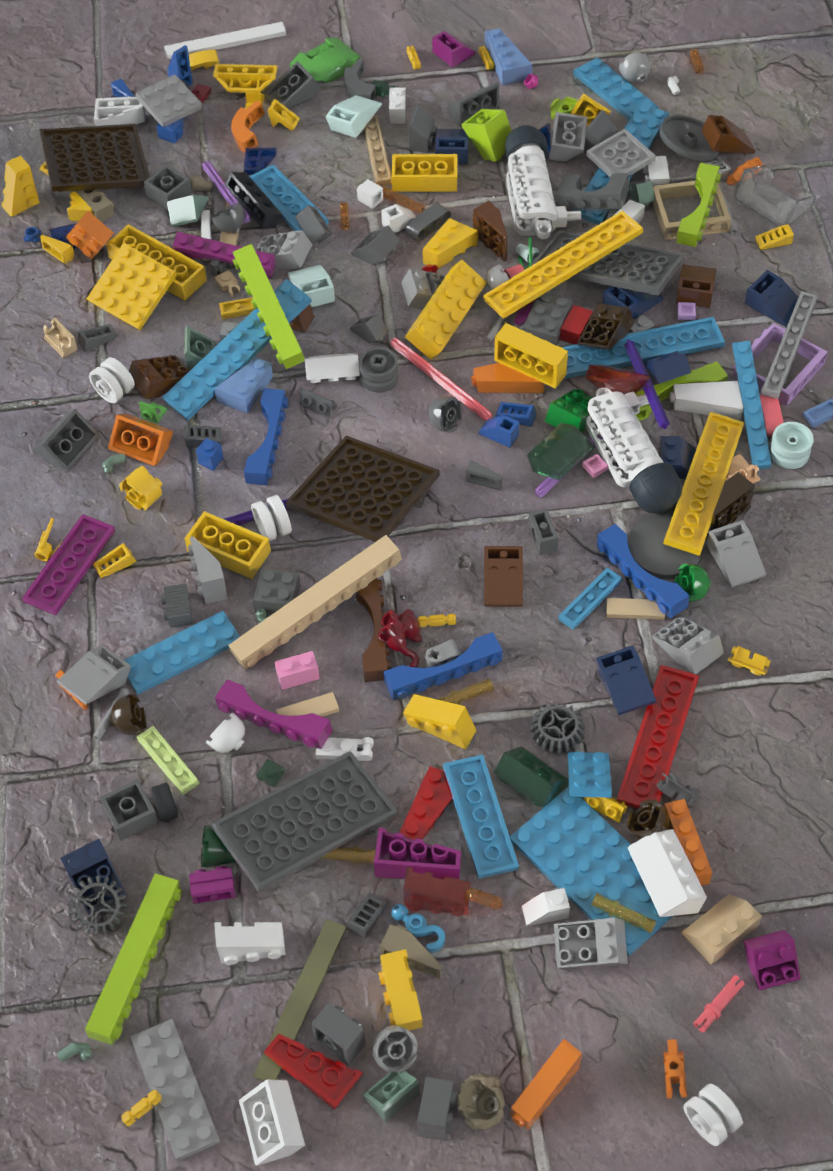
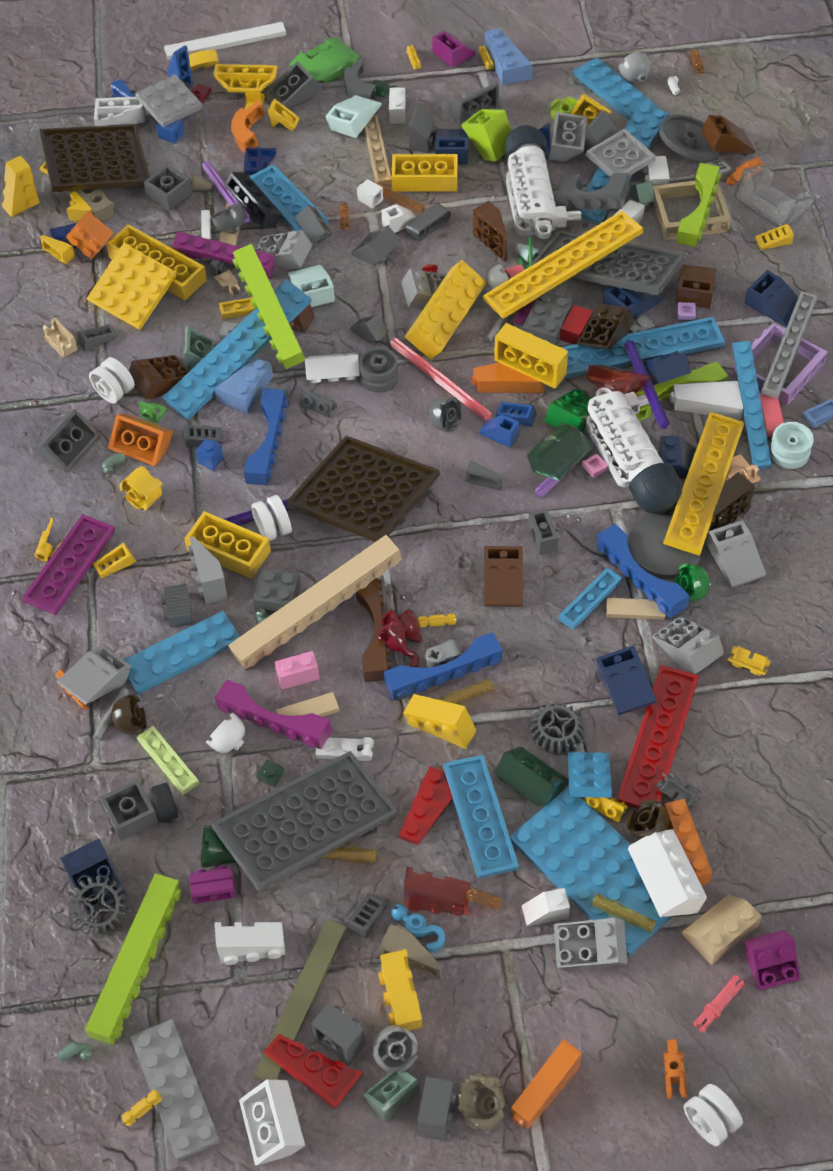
blue plate [23,227,41,242] -> none
slope [167,195,209,227] -> none
magenta wedge [374,827,461,883] -> none
yellow wedge [423,218,478,269] -> none
dark pink plate [524,74,538,89] -> none

